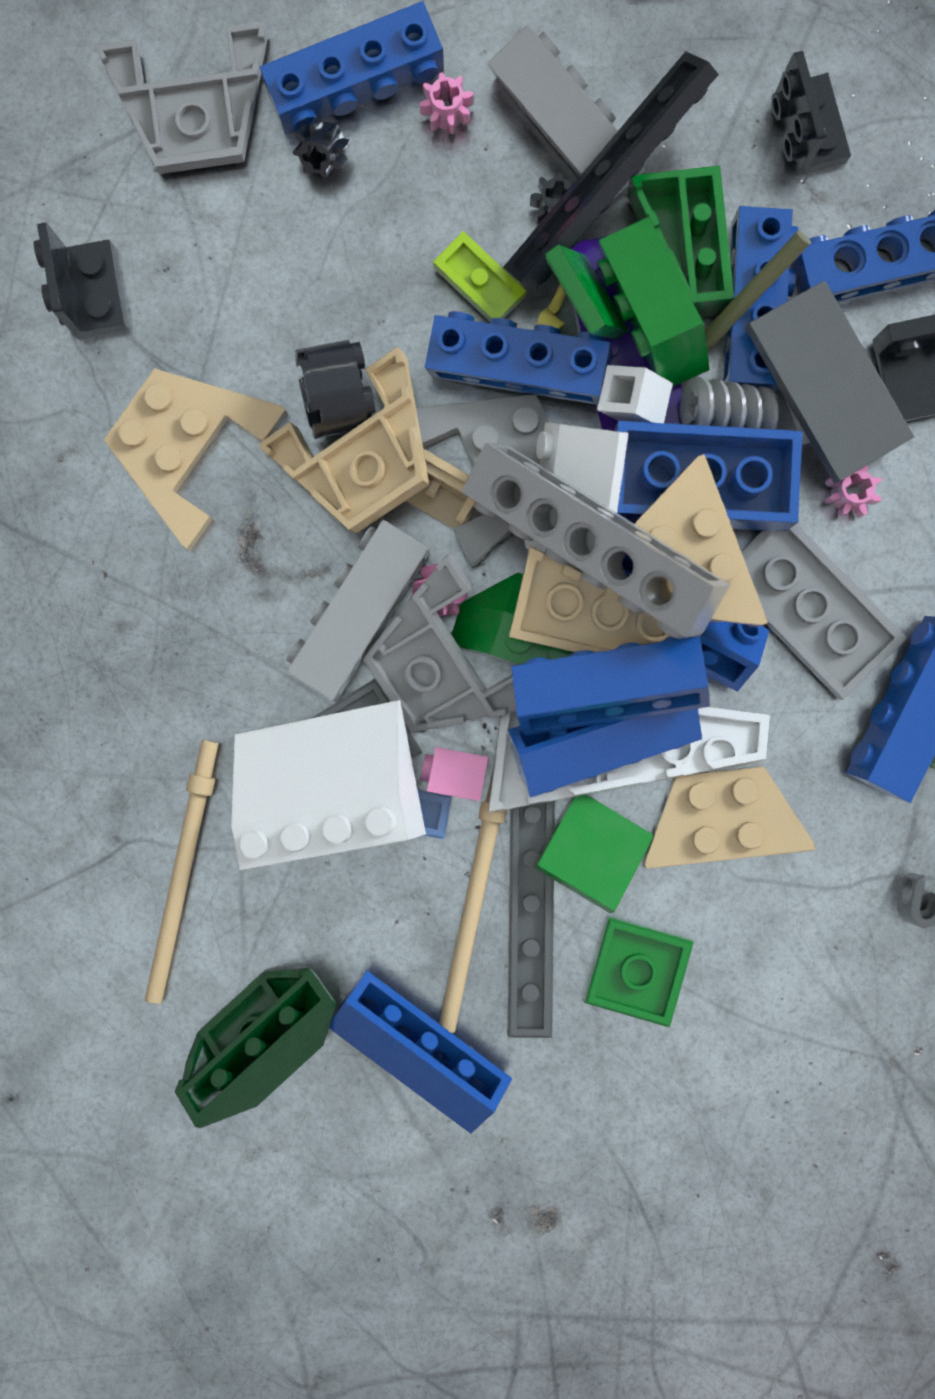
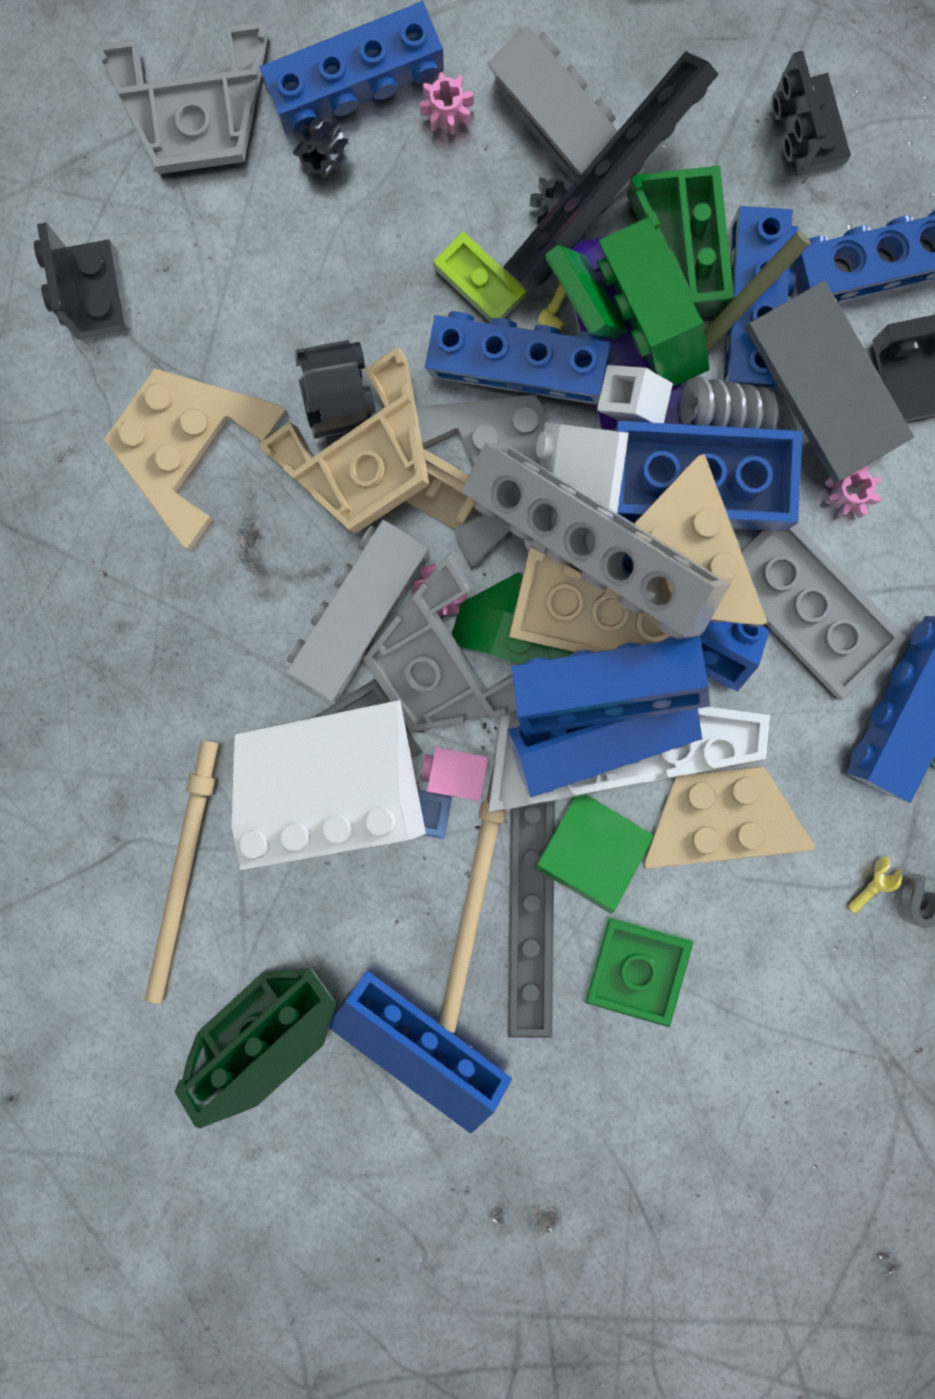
none -> light yellow hand [848,857,902,914]

